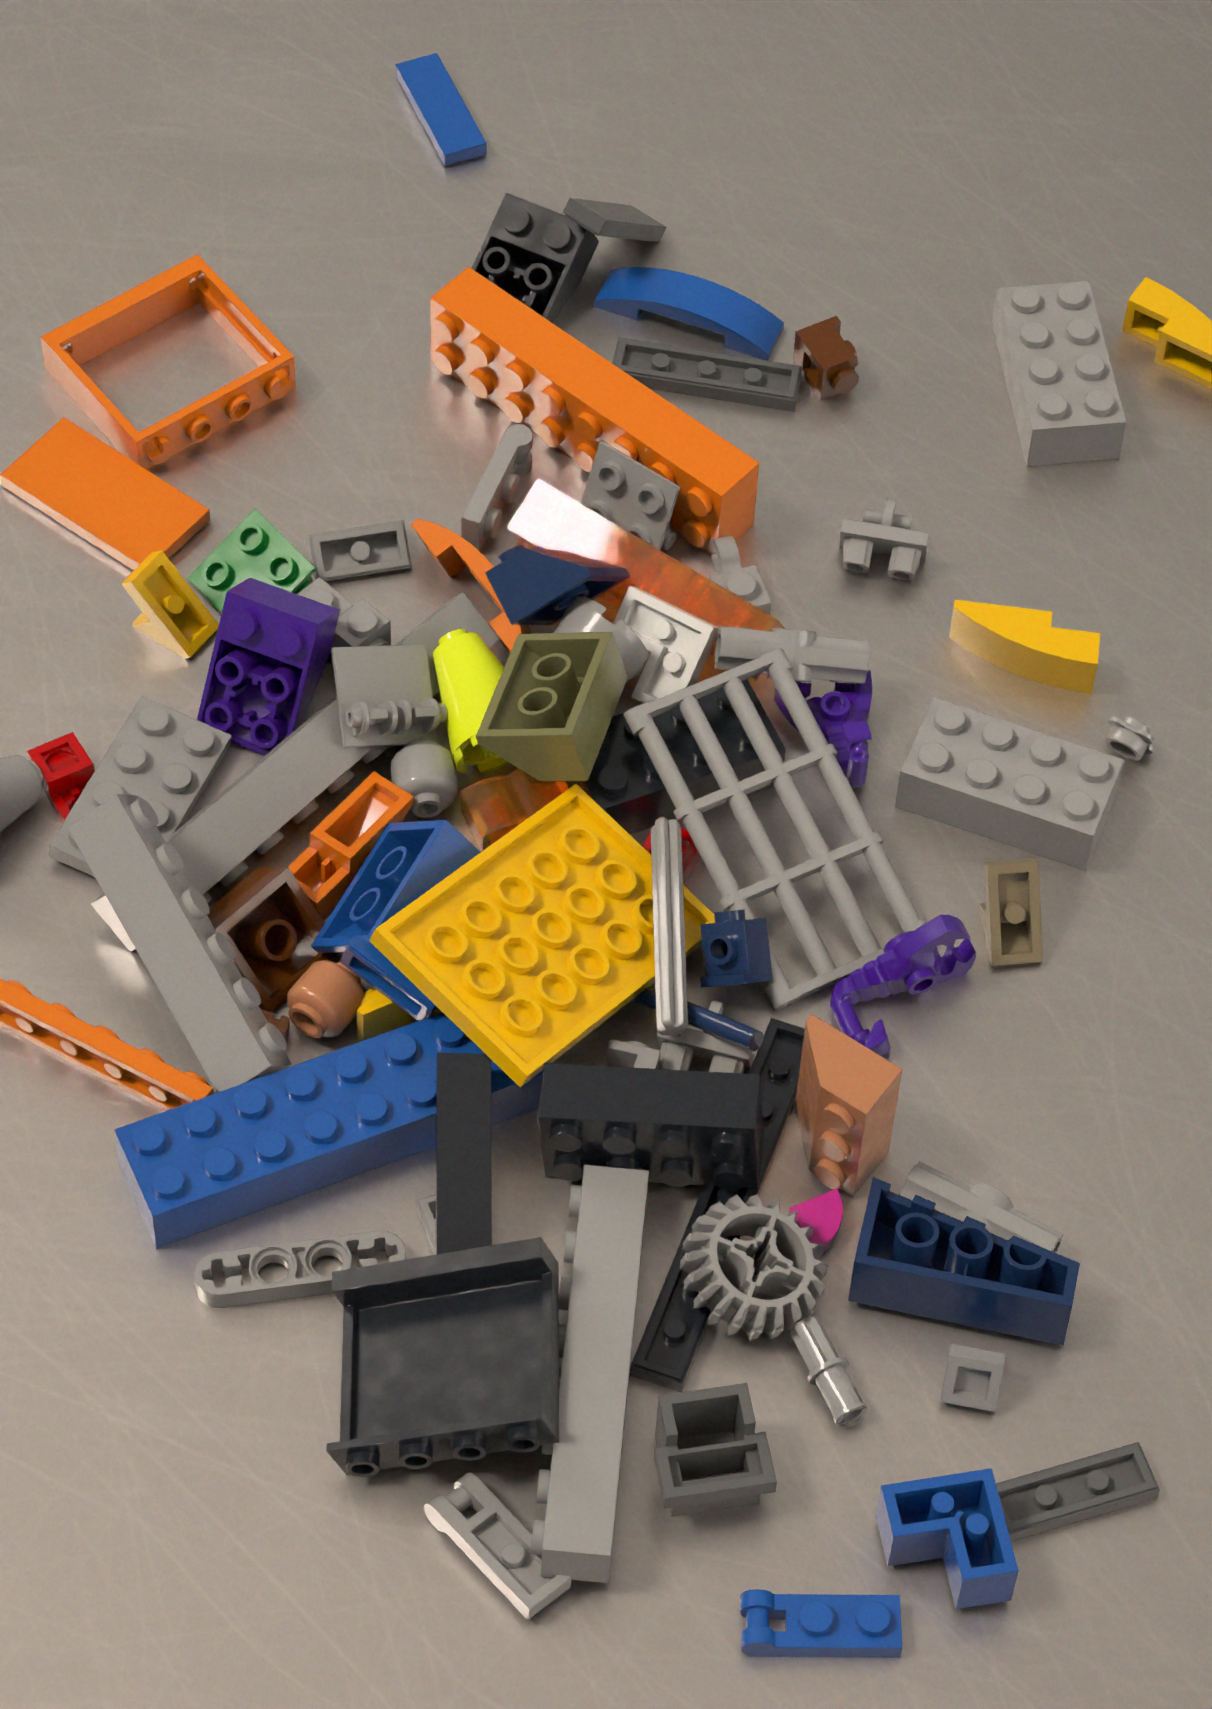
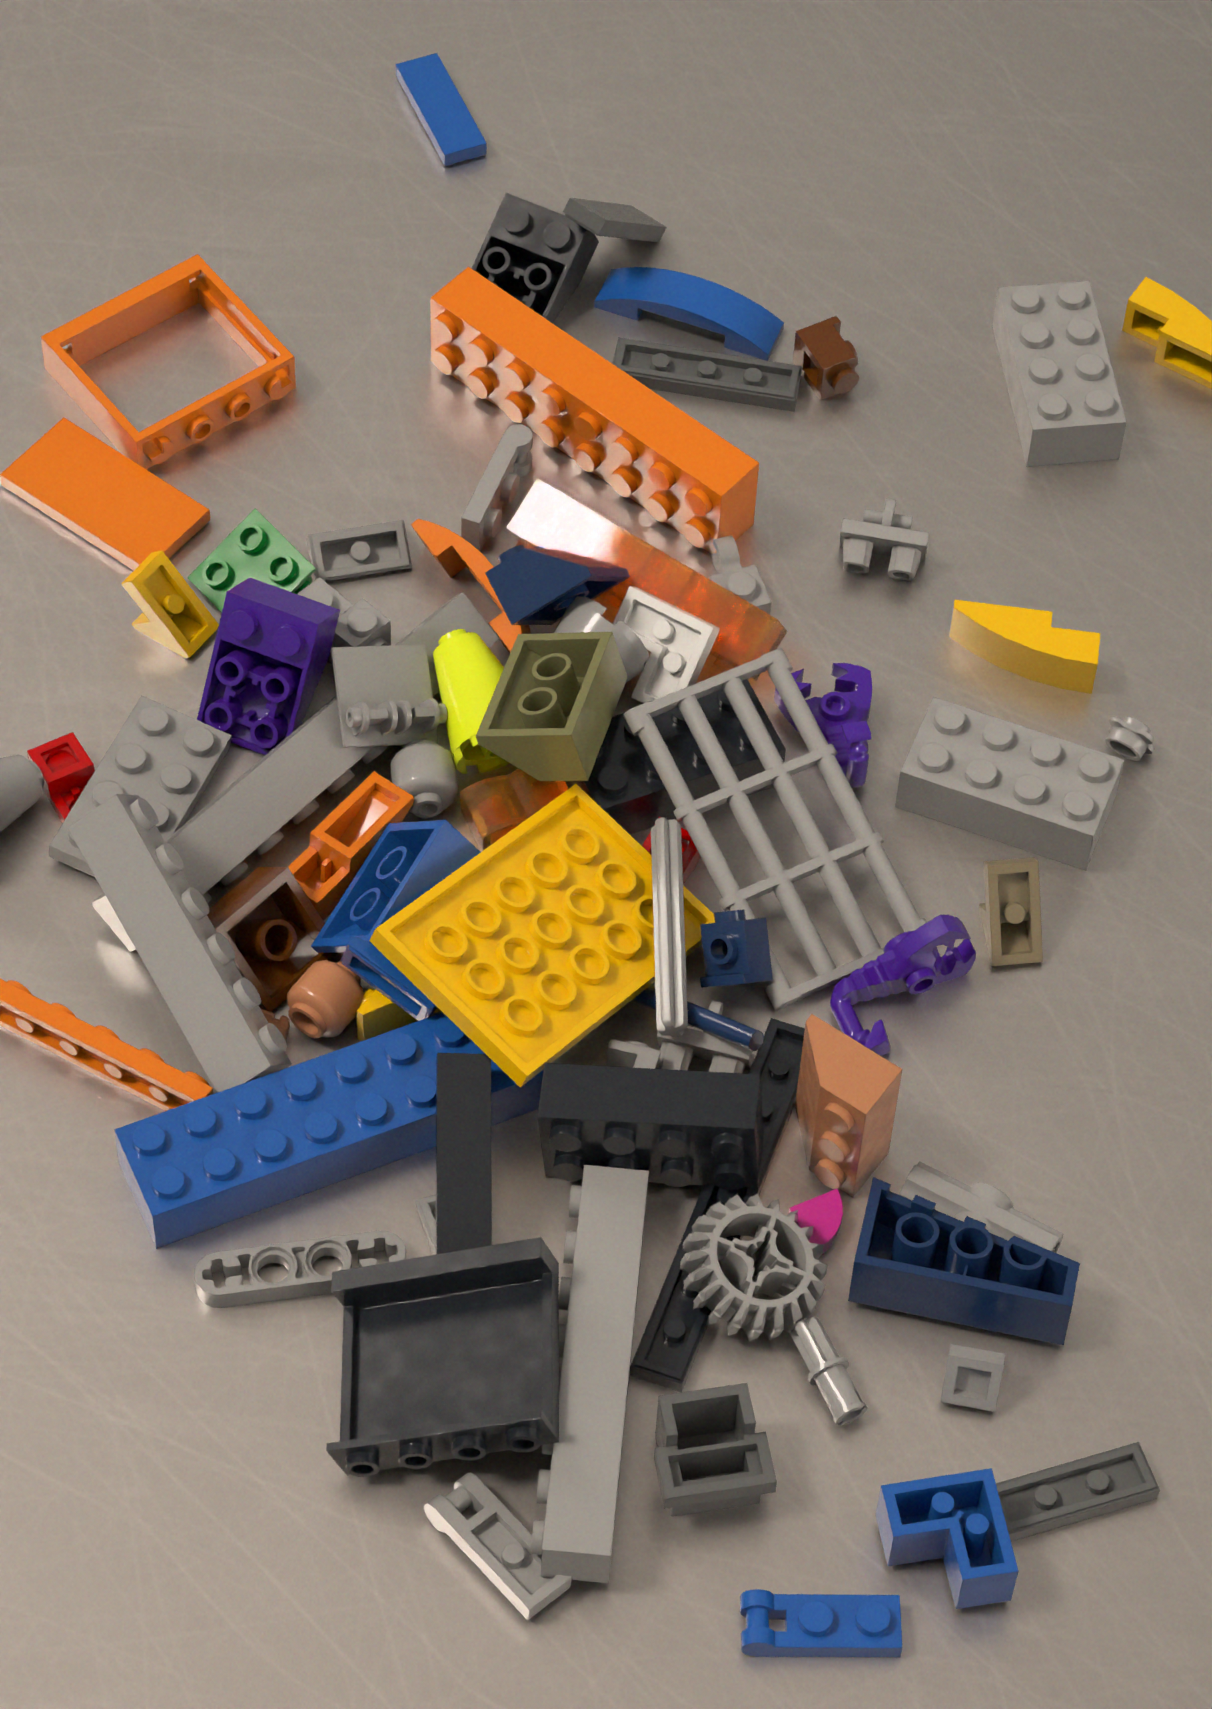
light grey hinge [574,441,681,569] -> none
light grey piece [714,626,870,684] -> none

